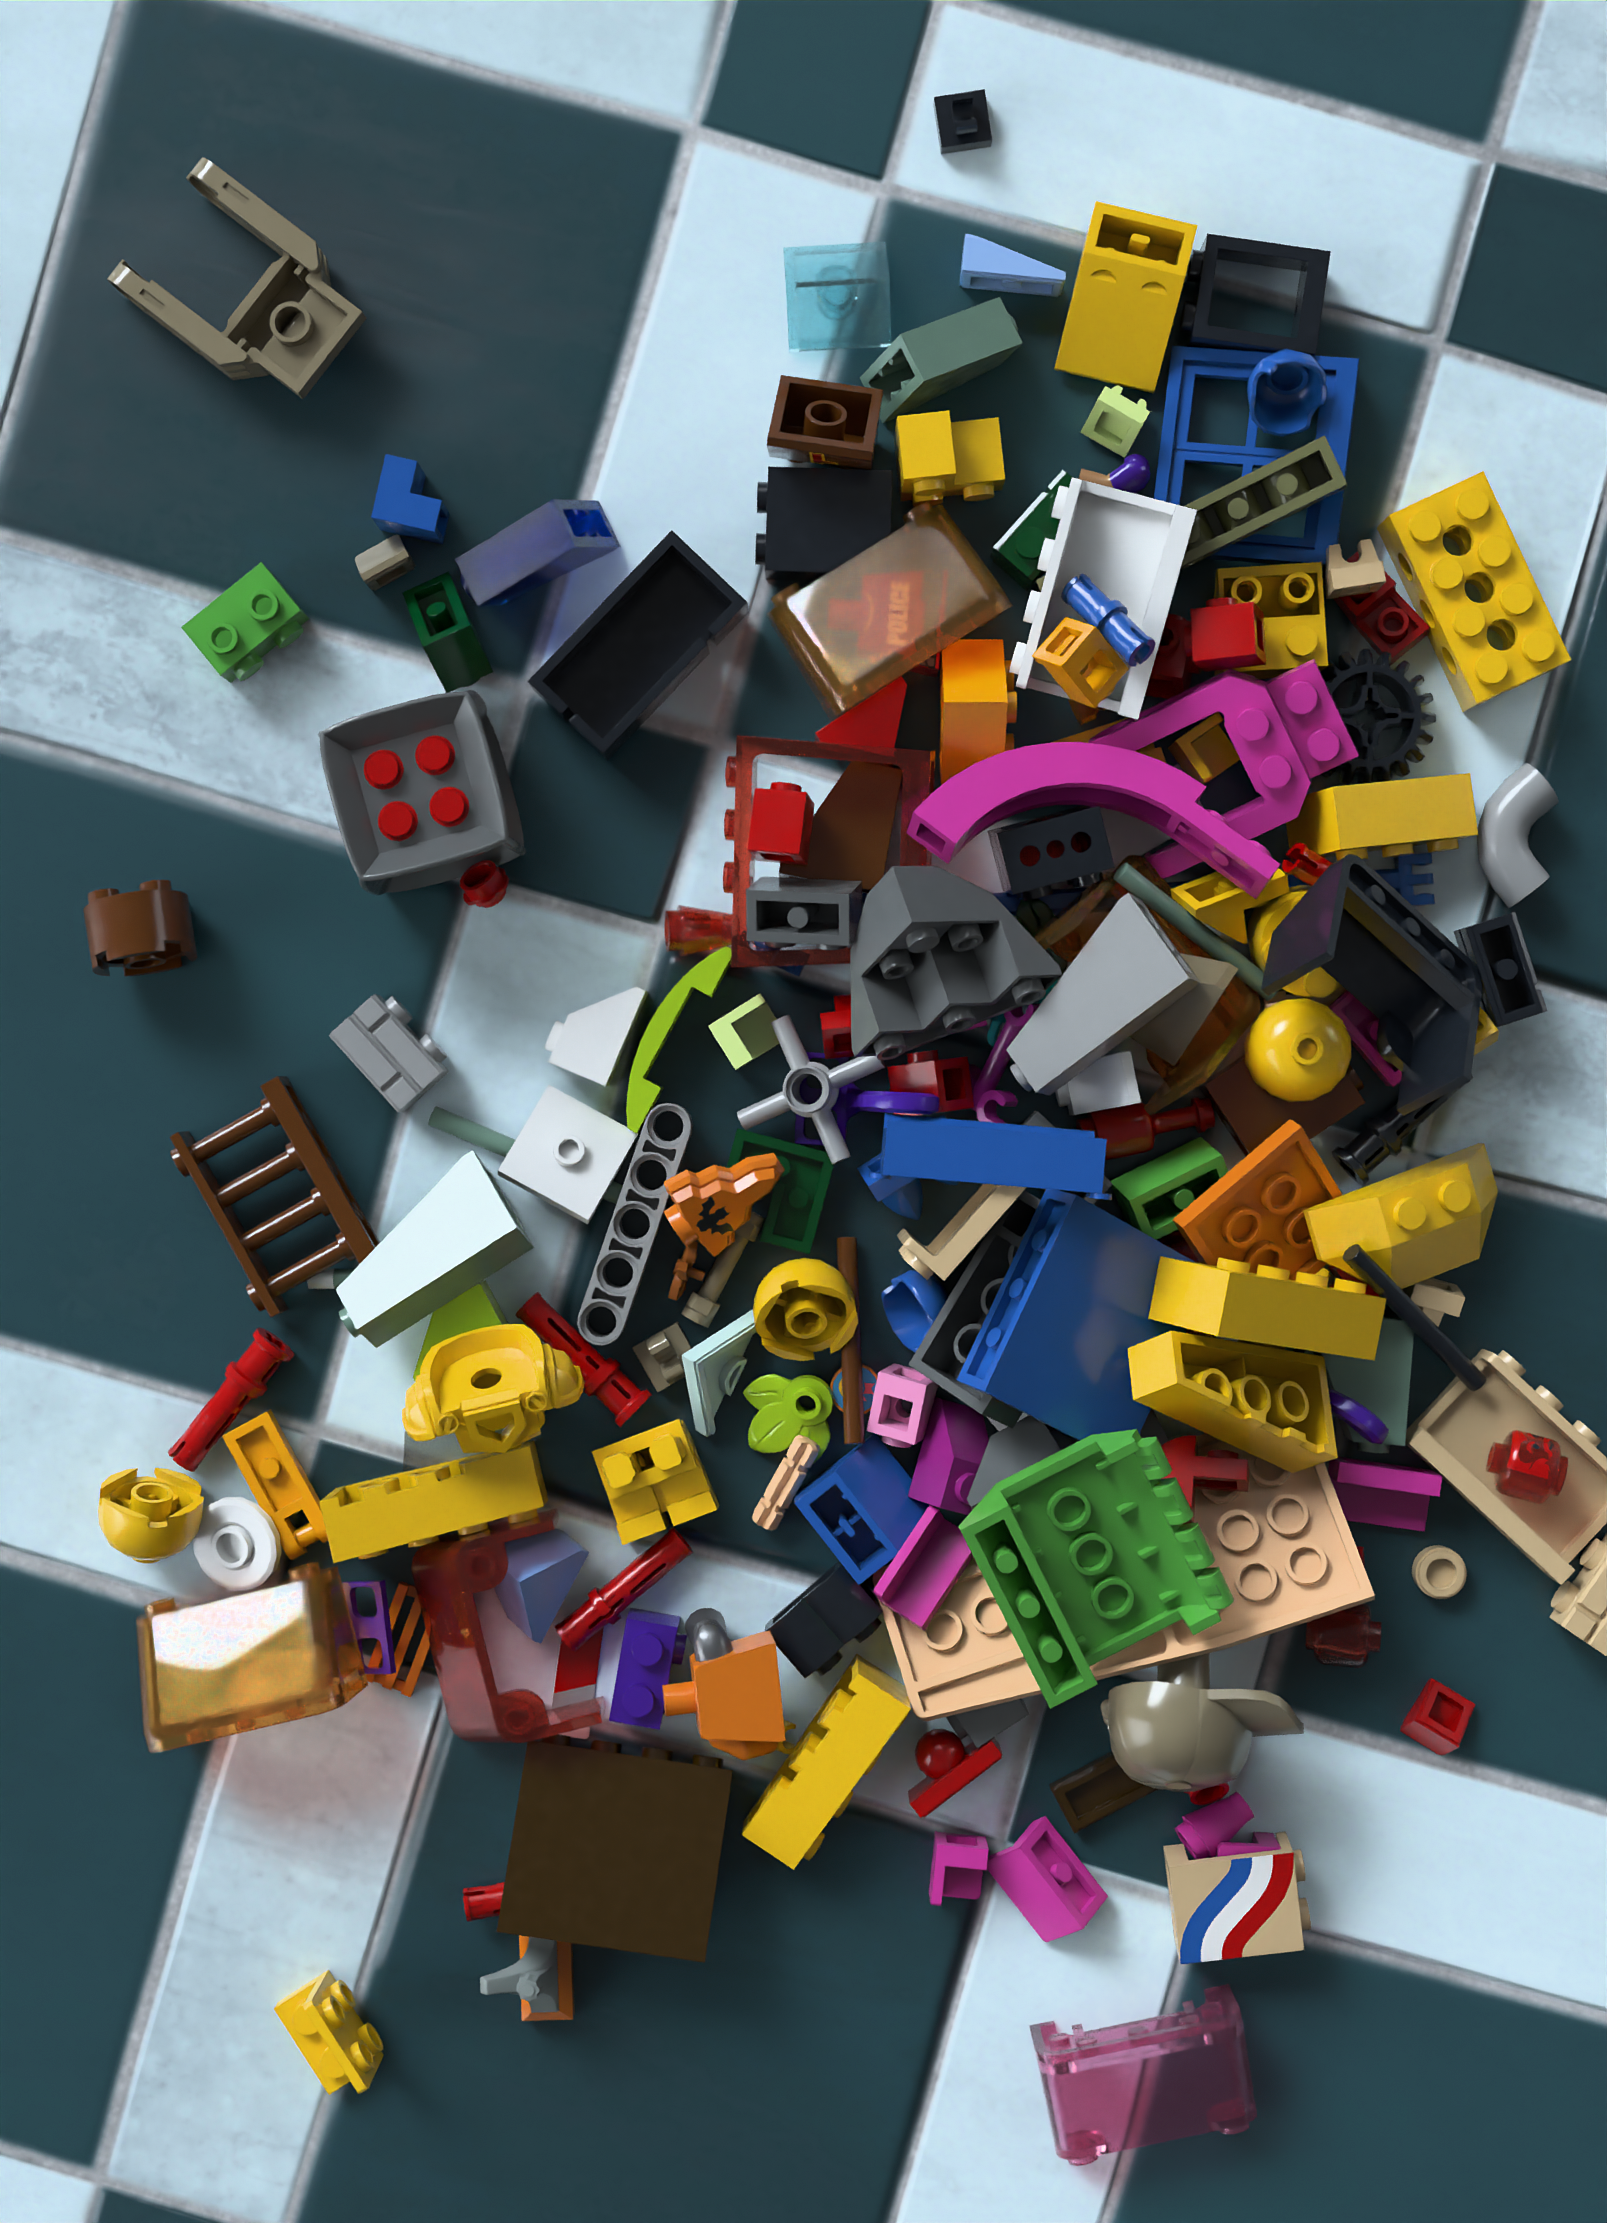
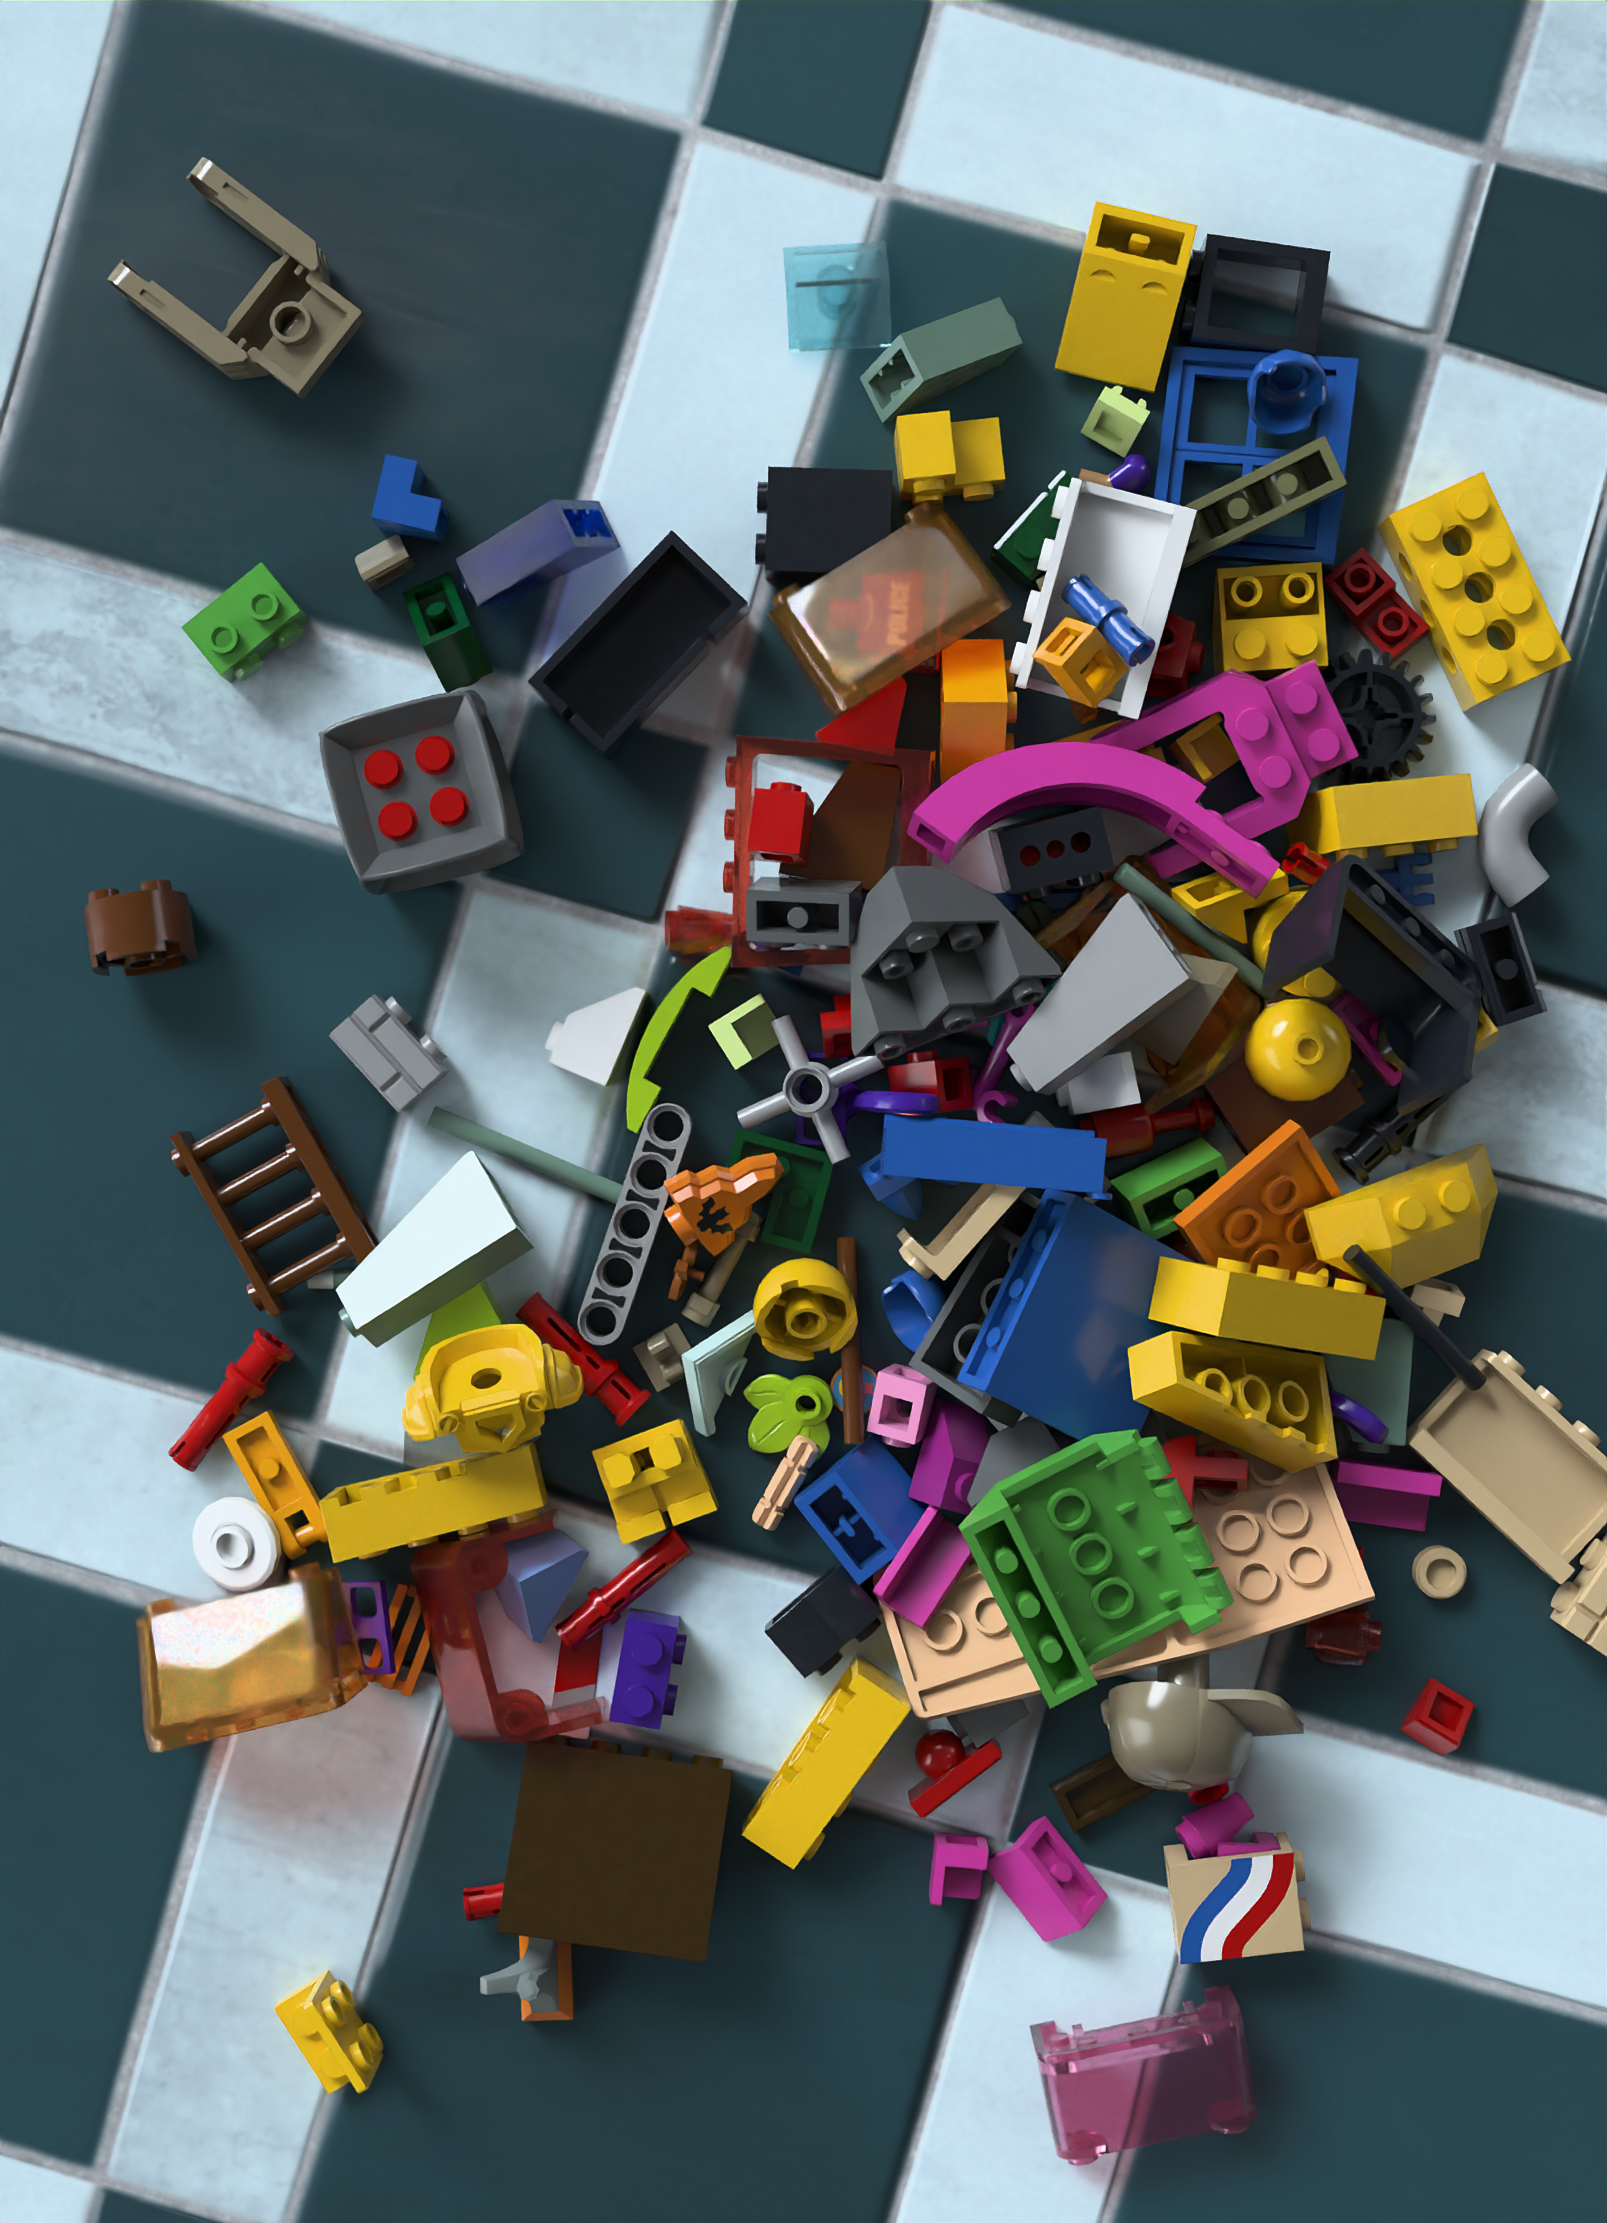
yellow cylinder [98,1468,204,1563] -> none
red plate [460,860,509,908] -> none
white plate [498,1085,638,1224] -> none
orange torso [662,1608,796,1760] -> none
reddish brown slope [767,375,883,470] -> none
black tile [933,89,992,154] -> none
light blue slope [959,234,1066,297] -> none
red brick [1183,597,1266,672] -> none
tan tile [1323,539,1386,599] -> none
clear red head [1486,1430,1568,1504] -> none

